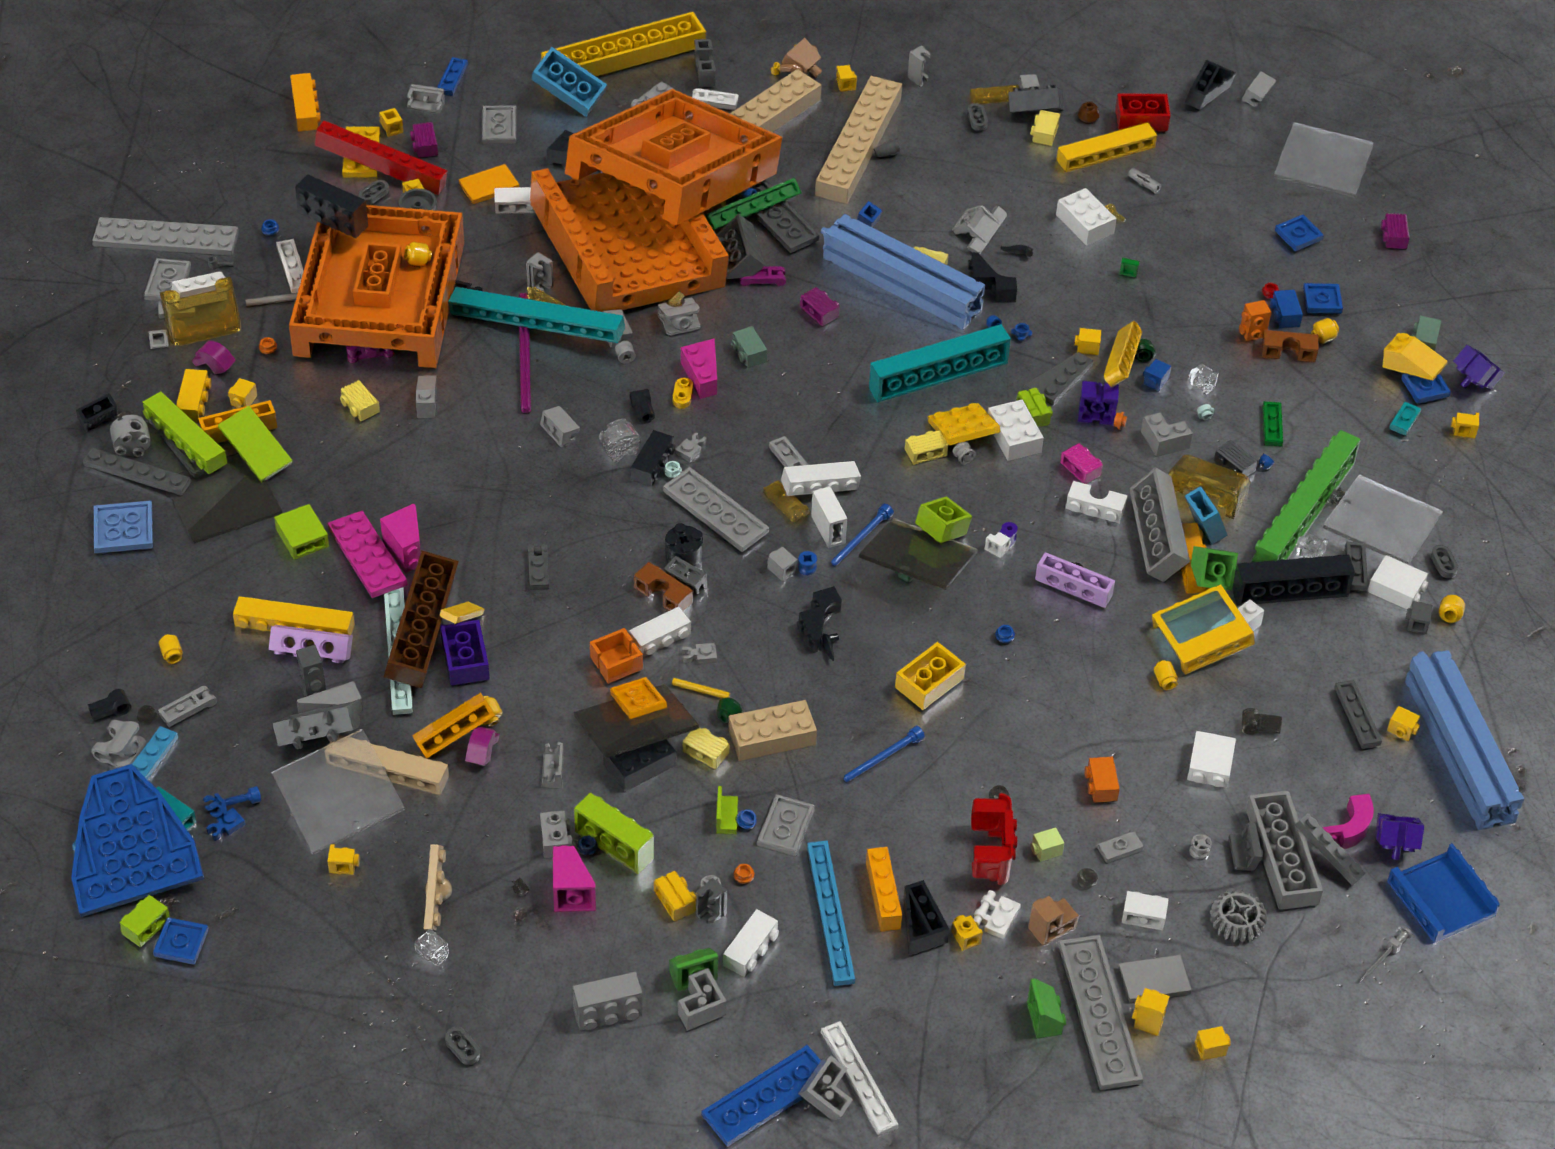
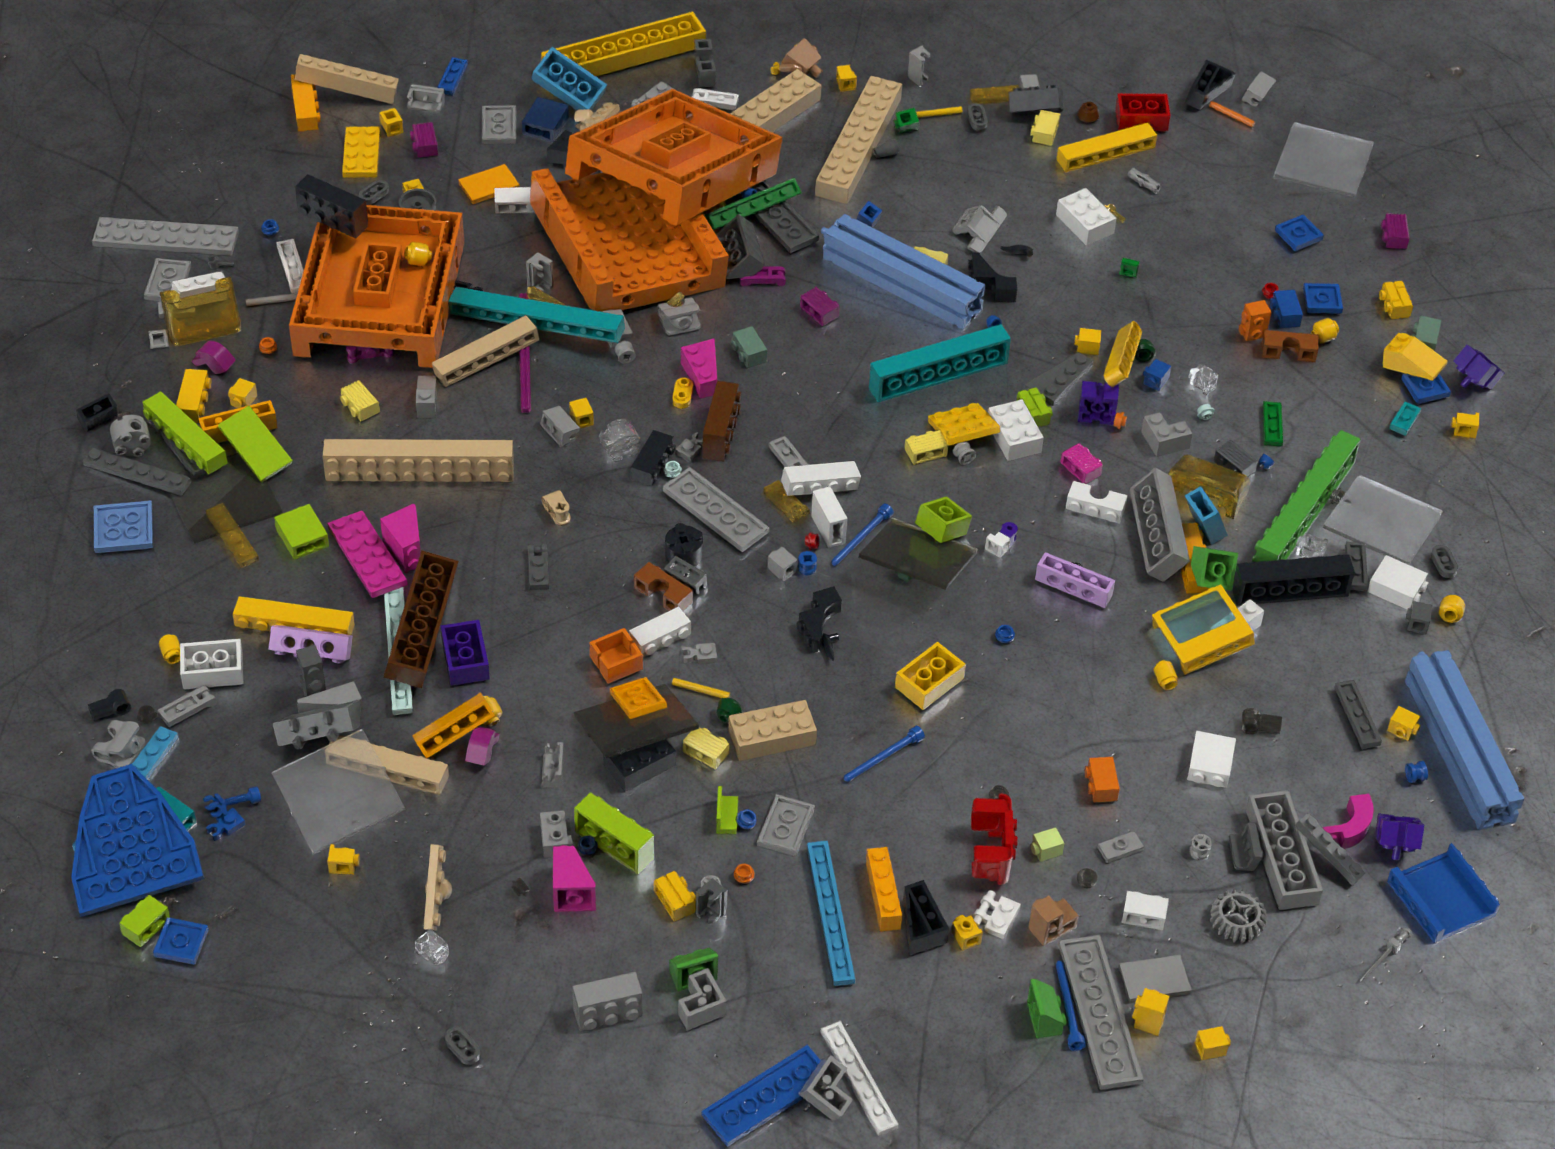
red brick [315,120,448,195] -> none
yellow tile [440,601,484,624] -> none
black piece [629,389,655,424] -> none
white brick [723,909,779,977] -> none
blue plate [1011,323,1032,341] -> none
none -> white brick [180,639,244,689]
none -> clear yellow plate [206,503,259,568]
none -> tan brick [294,54,399,104]
none -> tan brick [323,439,514,482]
none -> tan brick [432,316,539,388]
none -> dark blue brick [522,97,569,142]
none -> tan piece [541,490,571,526]
none -> yellow brick [569,398,594,429]
none -> tan plate [574,102,620,131]
none -> reddish brown brick [702,381,742,462]
none -> red plate [805,532,820,551]
none -> green brick [893,108,919,133]
none -> yellow bar [916,106,962,118]
none -> blue piece [1056,961,1086,1051]
none -> orange bar [1209,101,1255,128]
none -> yellow brick [1379,281,1413,319]
none -> blue wheel [1405,761,1428,783]

